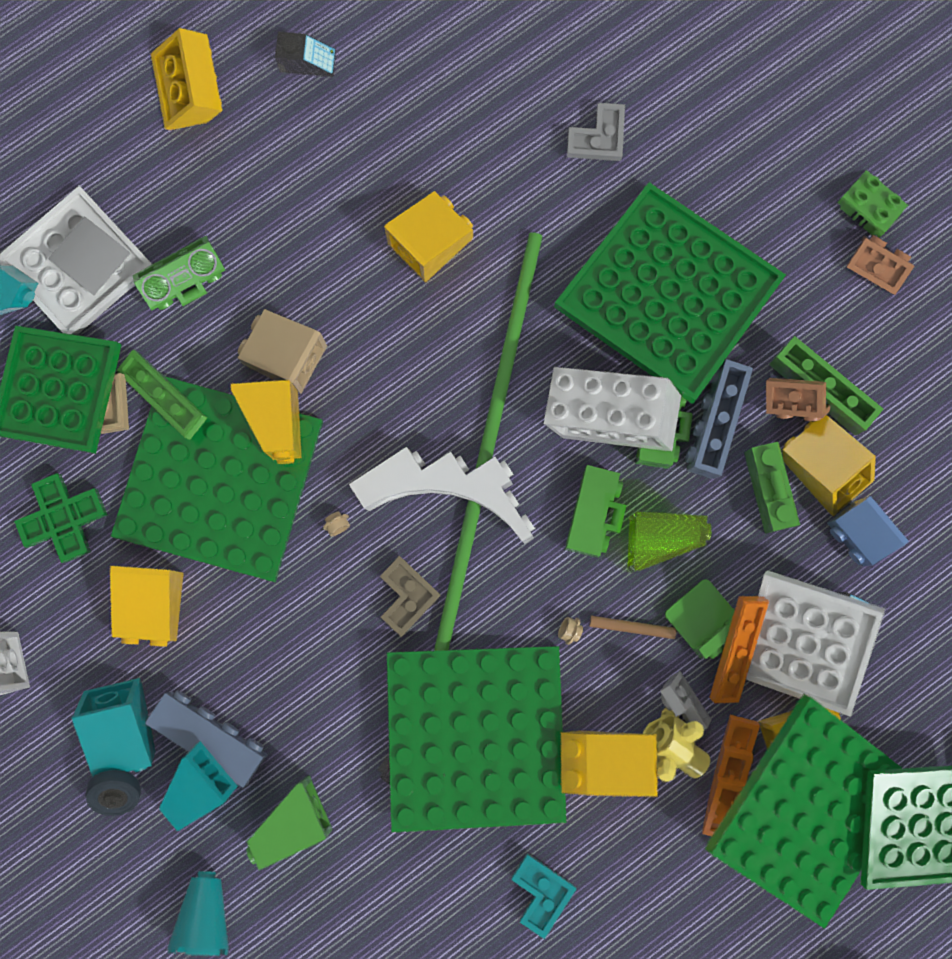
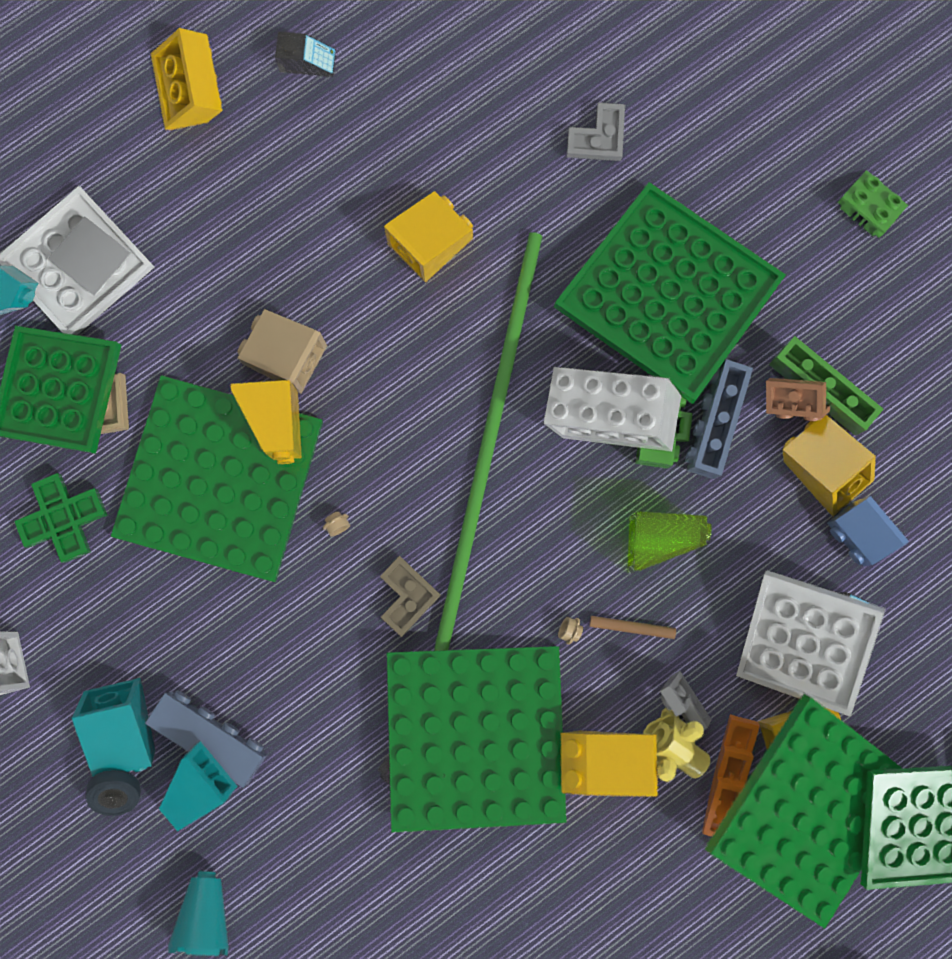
yellow slope [110,566,183,647] -> none
bright green tile [116,349,208,440] -> none
bright green piece [132,236,225,310] -> none
bright green slope [246,775,333,870] -> none
white arch [349,447,535,544] -> none
teal plate [511,853,577,939] -> none
bright green piece [565,465,626,558] -> none
bright green bracket [665,579,735,659] -> none
orange tile [709,596,769,703] -> none
bright green piece [744,442,800,534] -> none
nougat bracket [846,235,914,295] -> none

